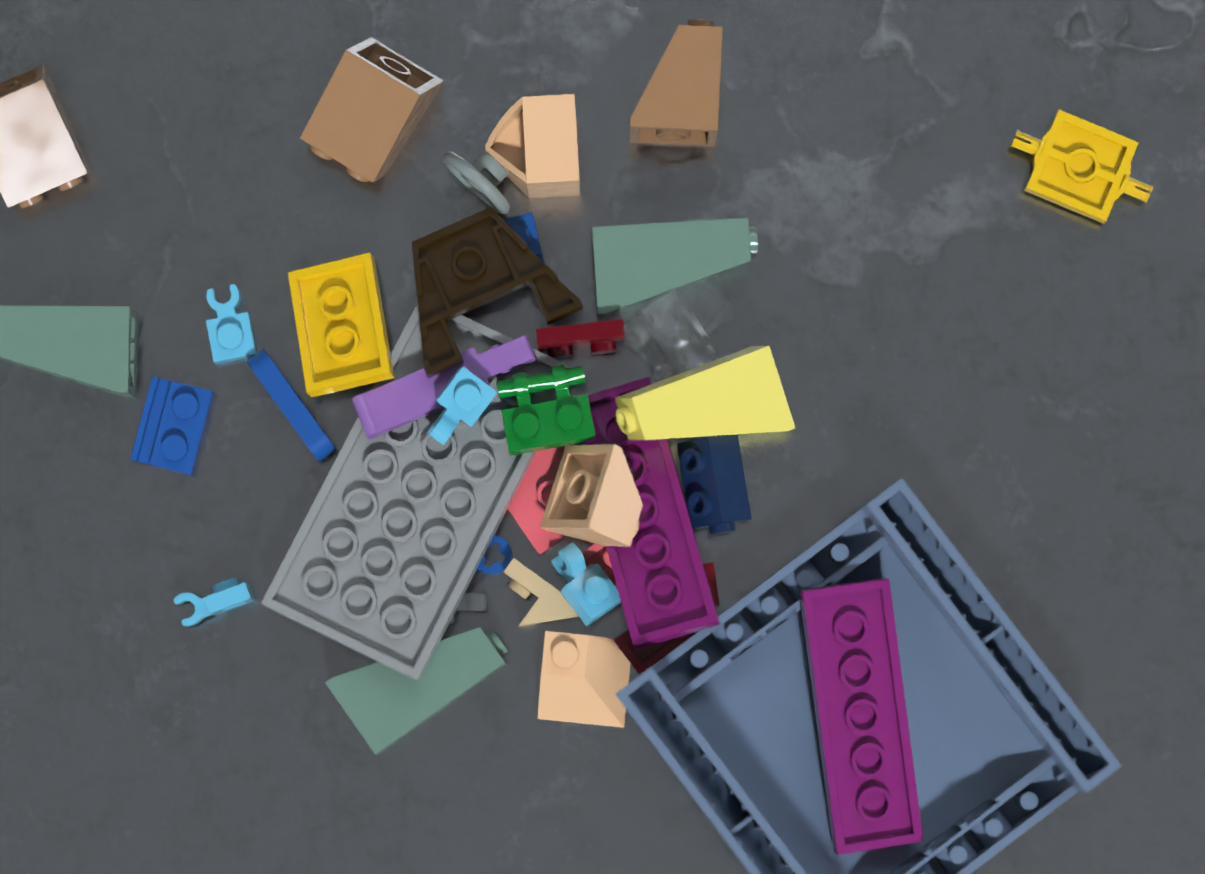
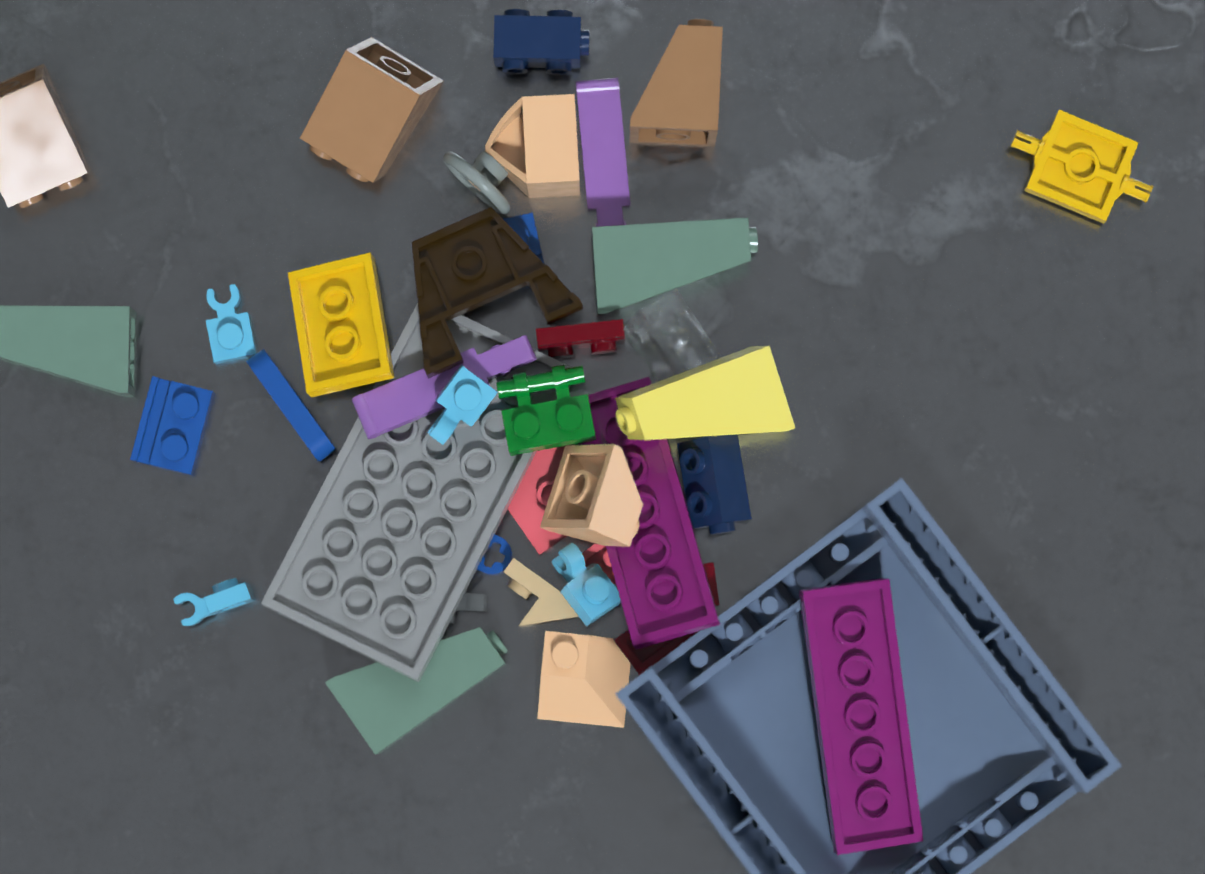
none -> dark blue brick [493,9,590,75]
none -> medium lavender piece [576,77,631,227]

